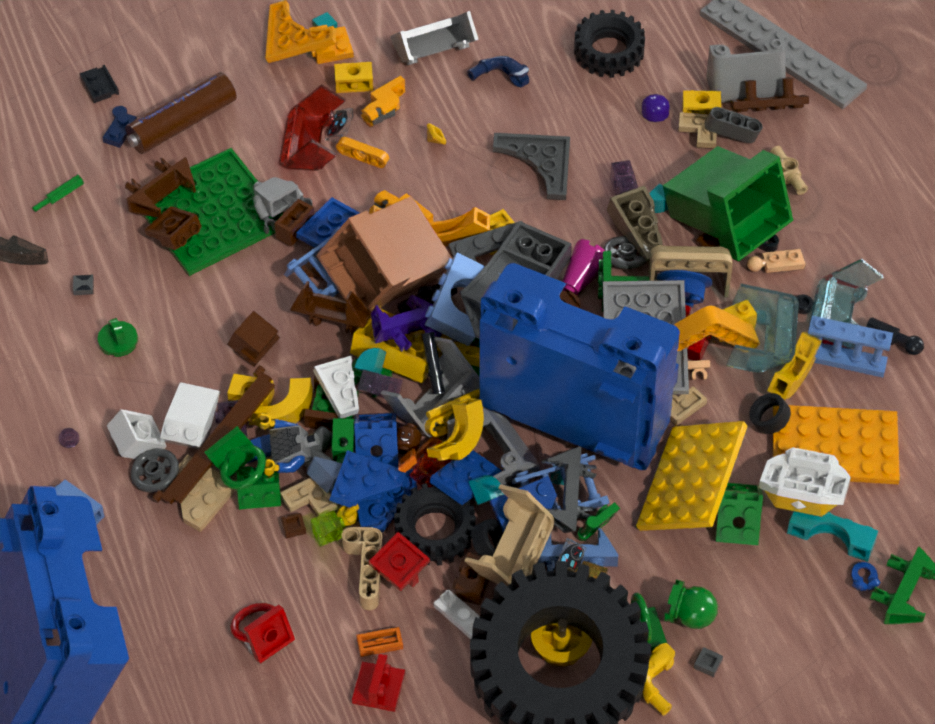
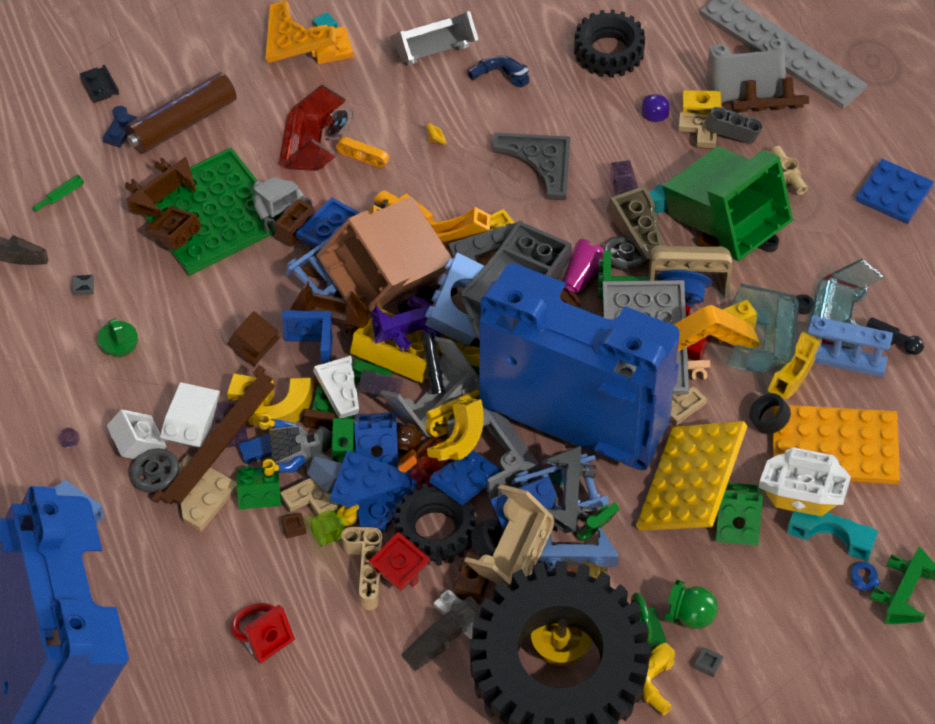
green tile [204,426,266,490] -> none
yellow brick [334,62,373,93] -> none
red bracket [352,654,405,712] -> none
teal brick [355,348,386,375] -> none
orange tile [356,627,403,657] -> none
light orange plate [361,75,405,127] -> none
teal brick [468,475,504,505] -> none
slope [558,538,587,572] -> none
light nougat plate [747,249,805,273] -> none
none -> blue bracket [282,310,333,364]
none -> clear smoke slope [401,596,481,671]
none -> blue plate [855,158,934,224]

